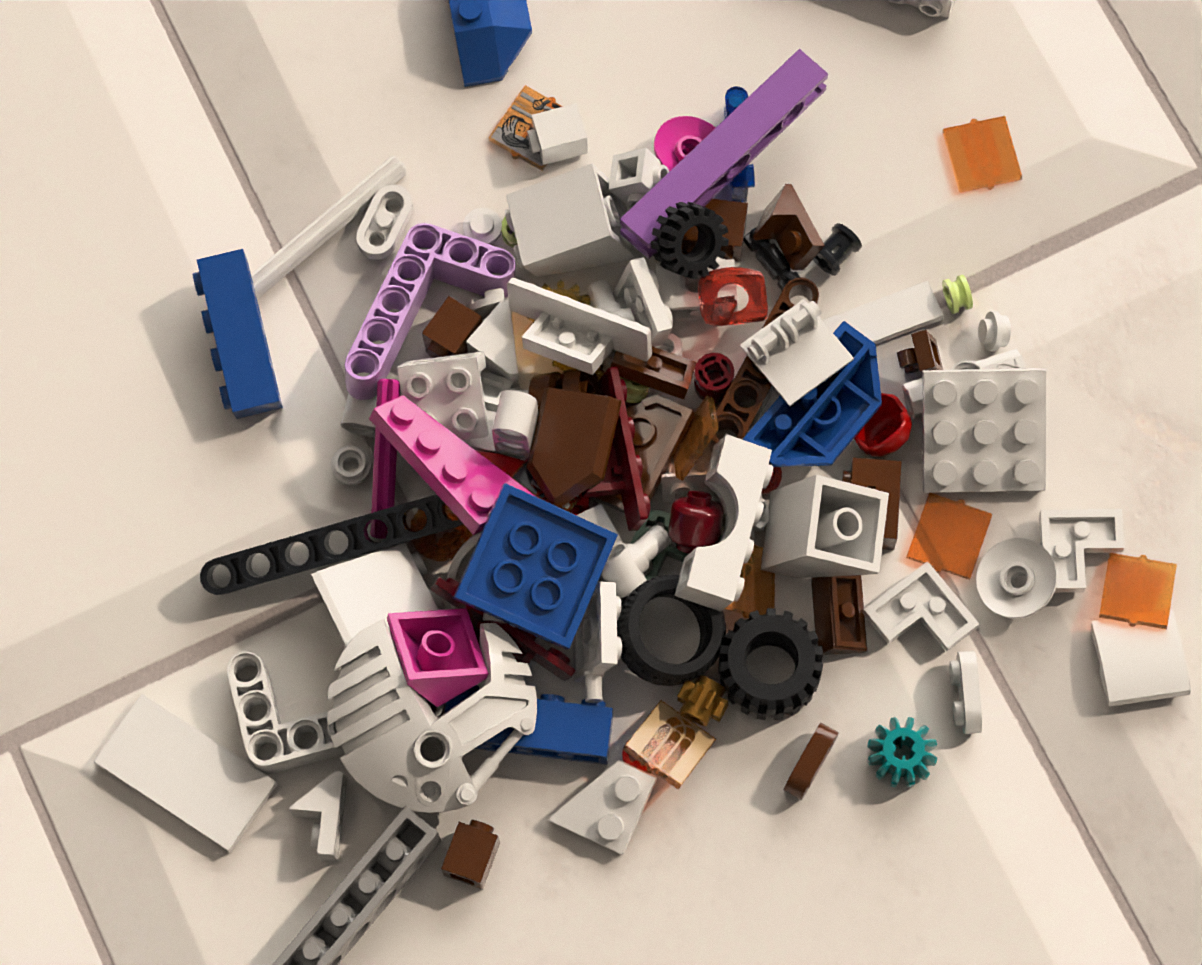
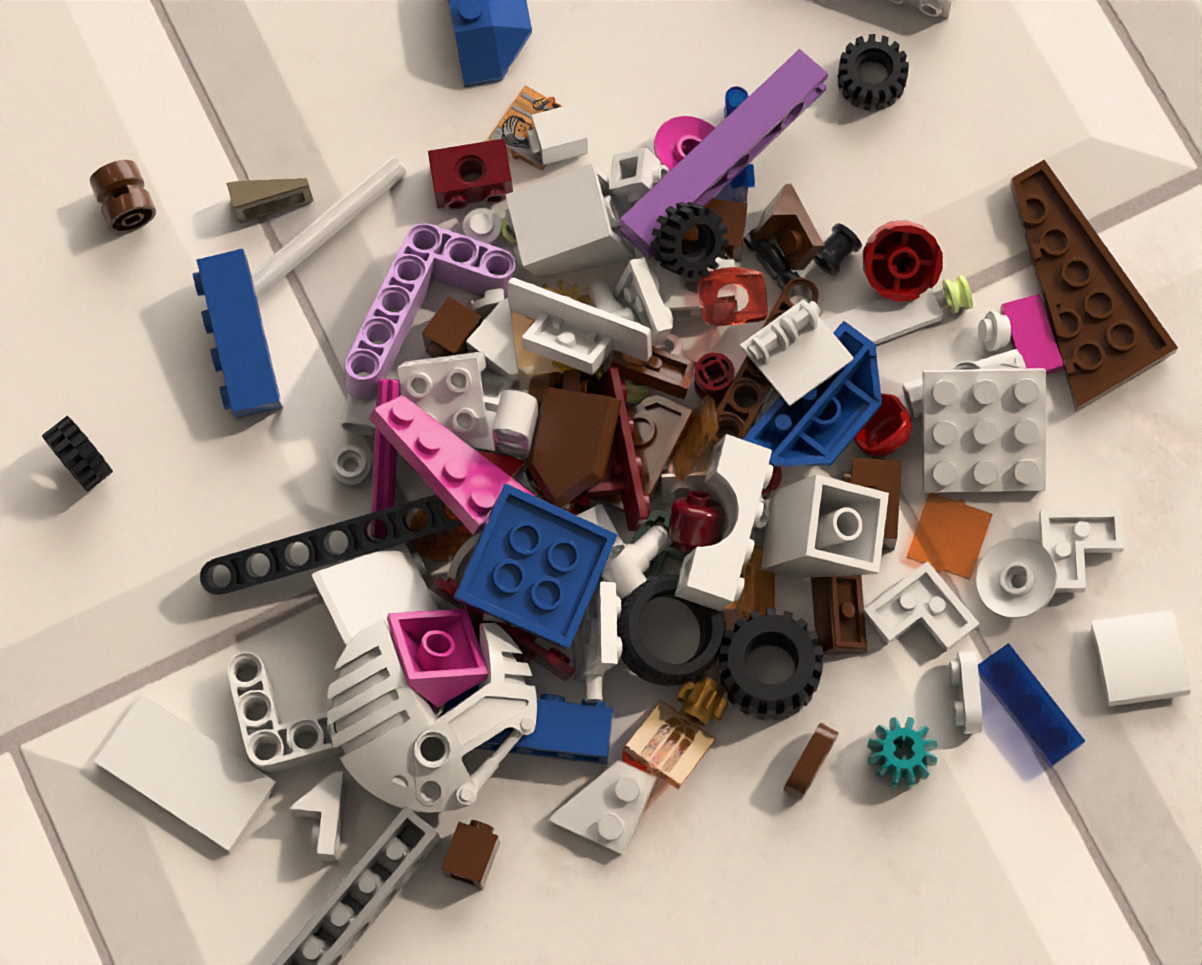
white plate [356,184,413,260] -> none
reddish brown tile [897,330,943,374] -> none
clear orange piece [942,116,1022,193] -> none
clear orange piece [1099,553,1177,630] -> none
none -> black tyre [42,415,113,492]
none -> reddish brown wheel [89,160,156,233]
none -> dark tan slope [226,178,314,223]
none -> dark red brick [428,138,513,210]
none -> black tyre [837,34,909,111]
none -> red cylinder [863,220,943,302]
none -> clear blue plate [978,643,1086,768]
none -> dark pink tile [1000,294,1064,375]
none -> reddish brown wing [1010,160,1178,412]

